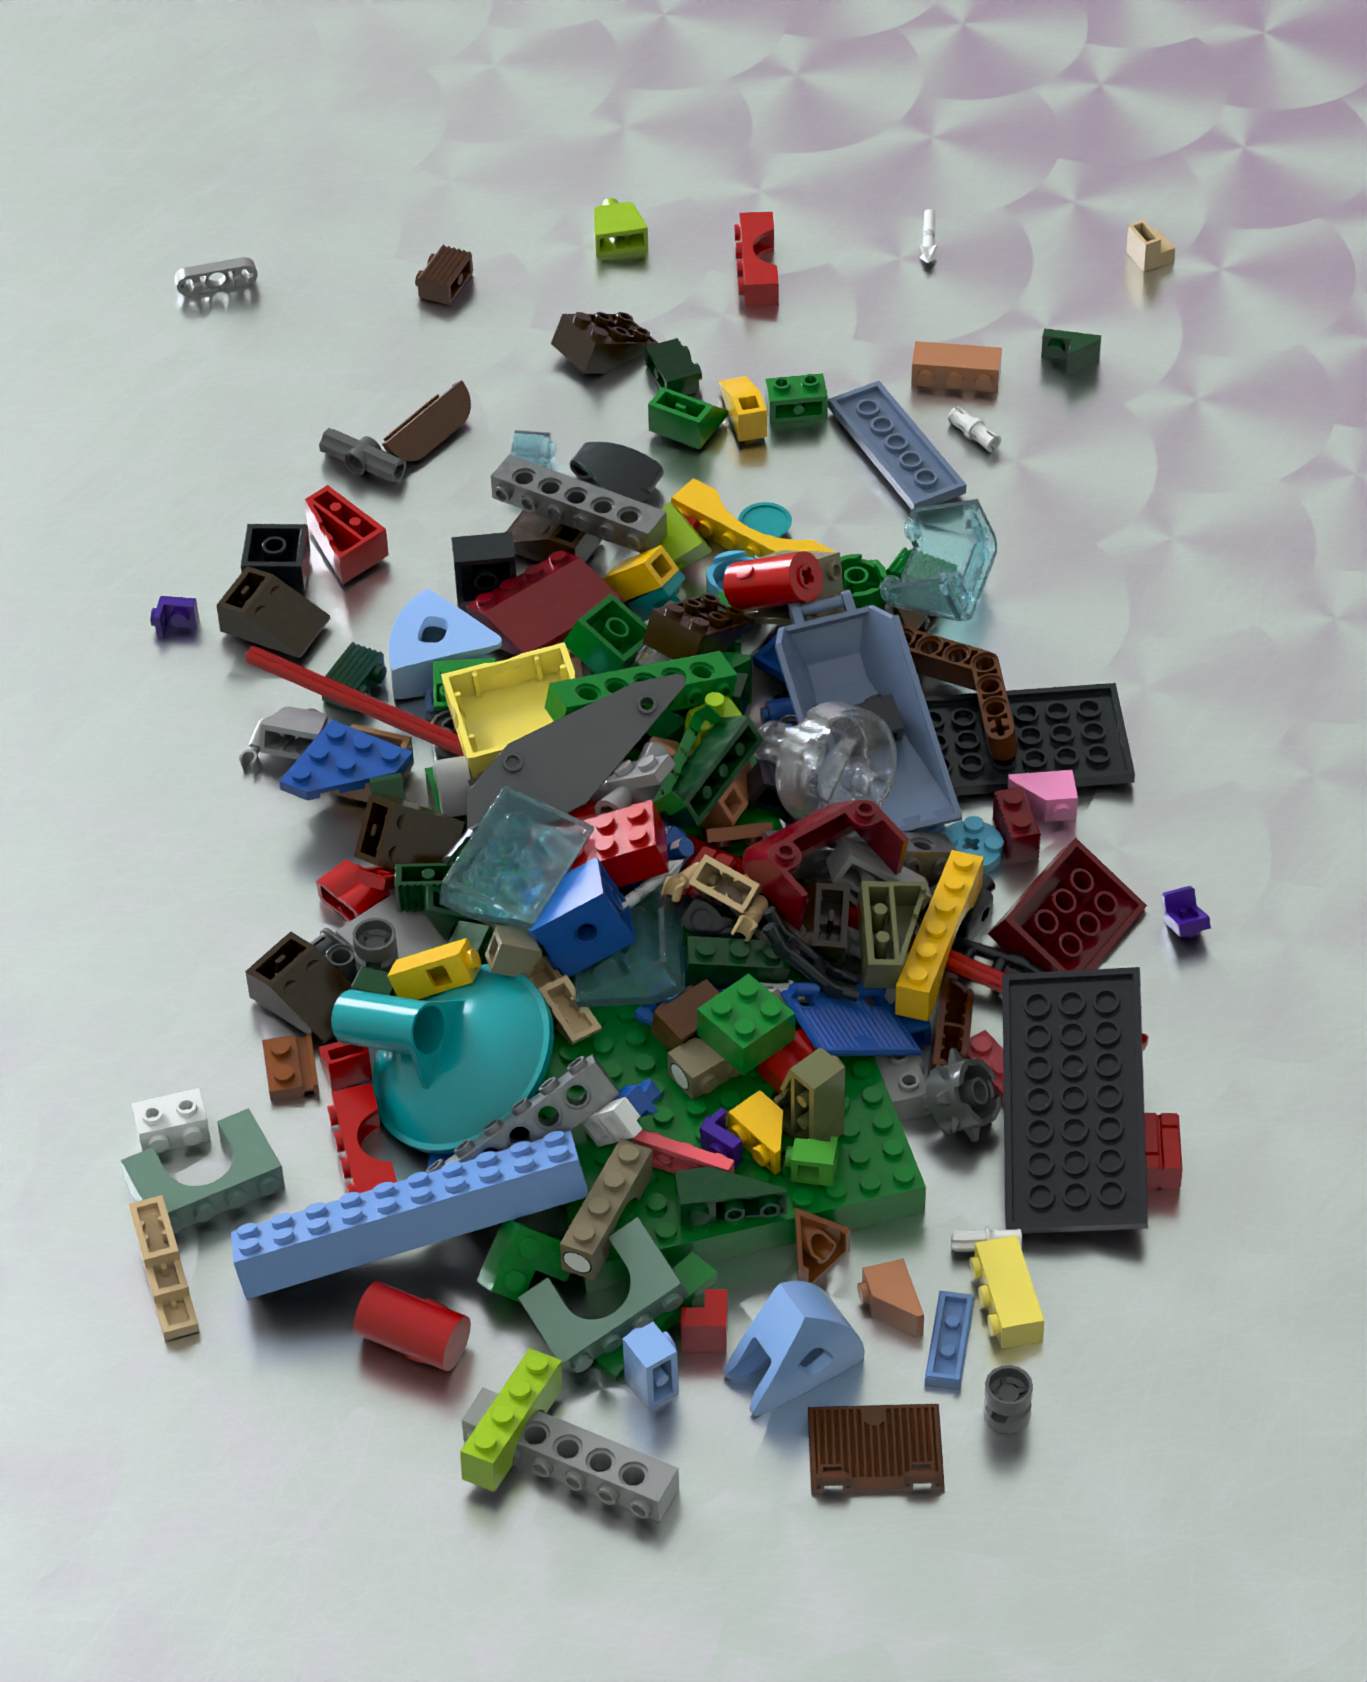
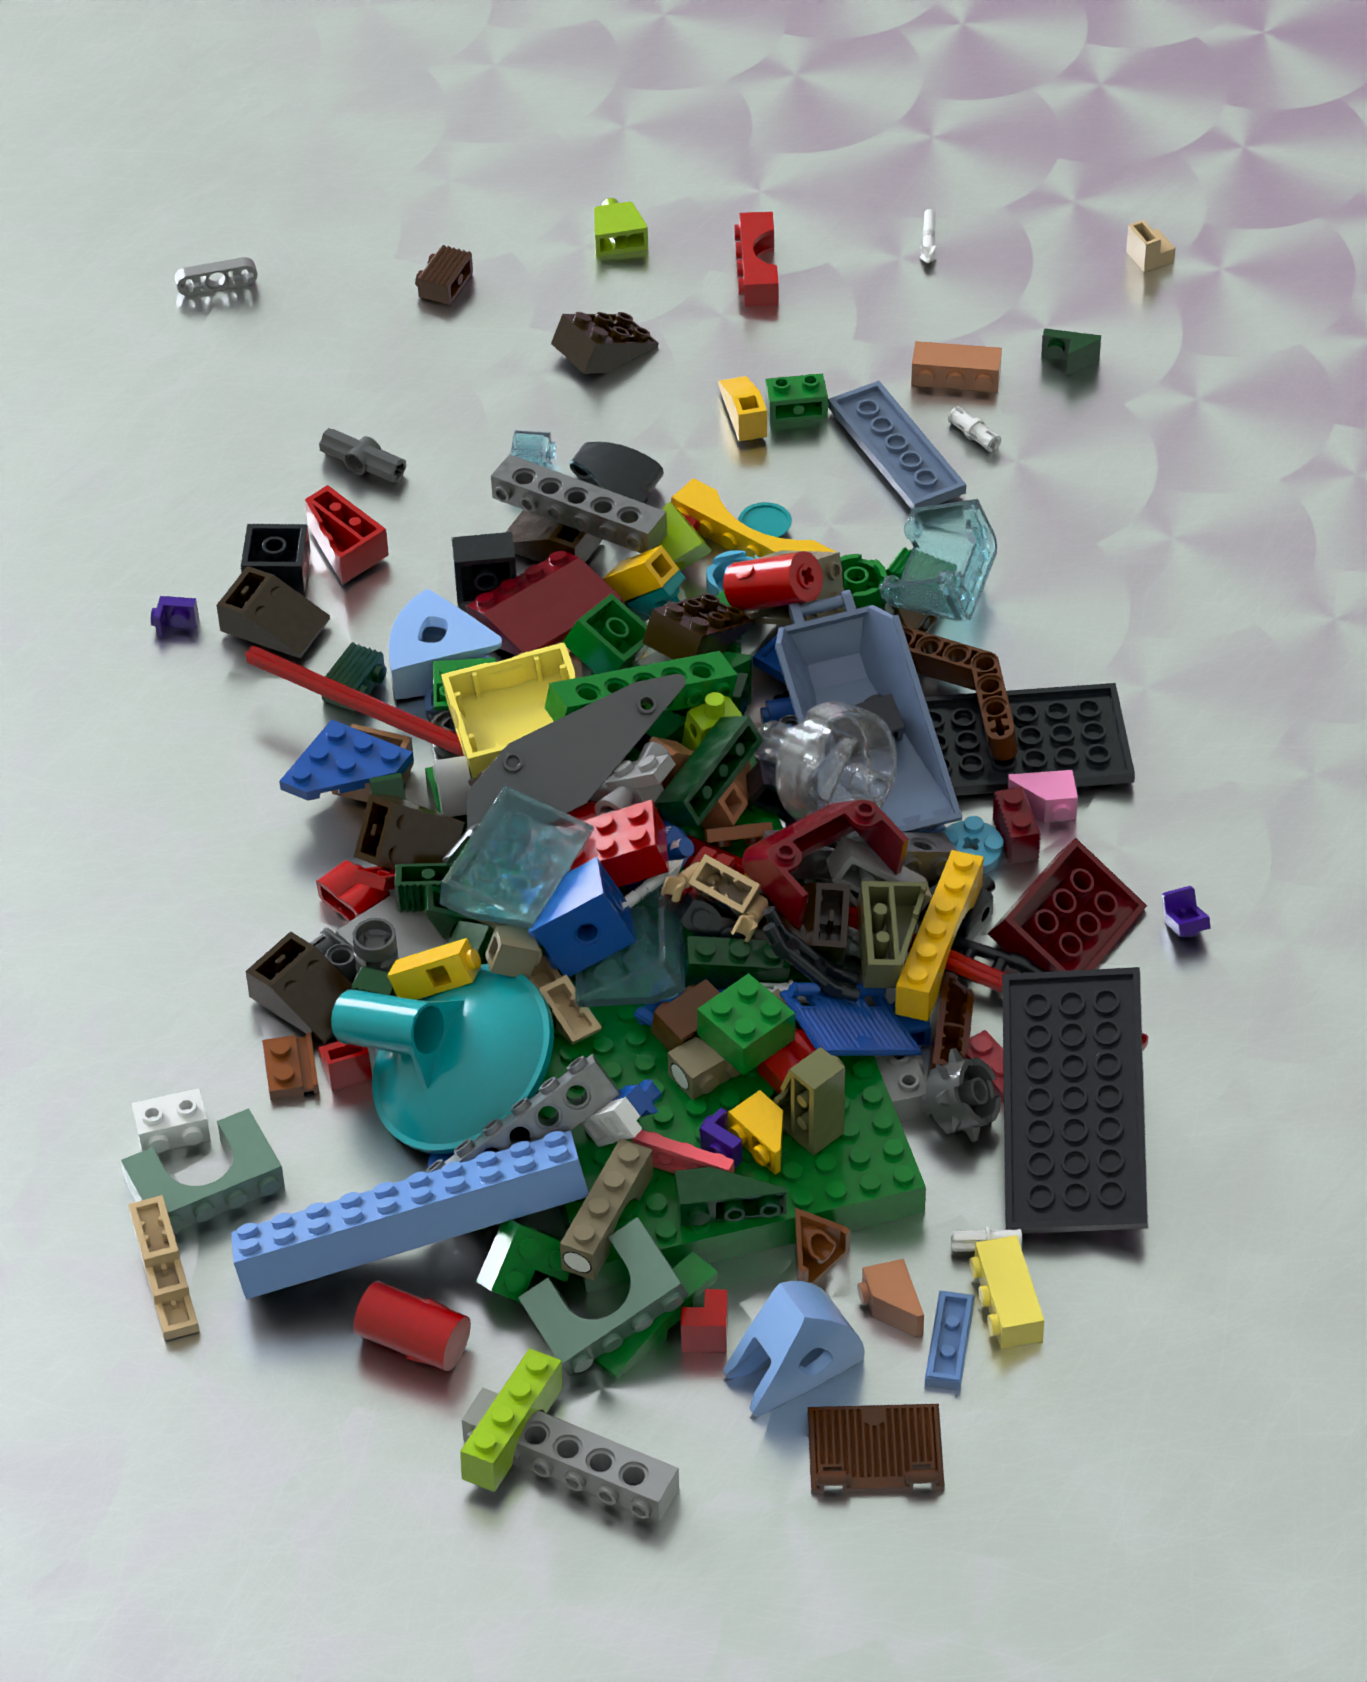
light grey torso [239,706,328,774] -> none
red arch [327,1083,397,1193] -> none
reddish brown brick [382,380,471,462] -> none
light blue brick [623,1322,679,1410] -> none
dark green brick [645,338,702,395] -> none
green slope [648,387,729,449] -> none
green piece [653,705,722,816] -> none
bright green brick [785,1136,838,1186] -> none
dark grey wheel [983,1365,1033,1434] -> none
red brick [1145,1113,1183,1190] -> none

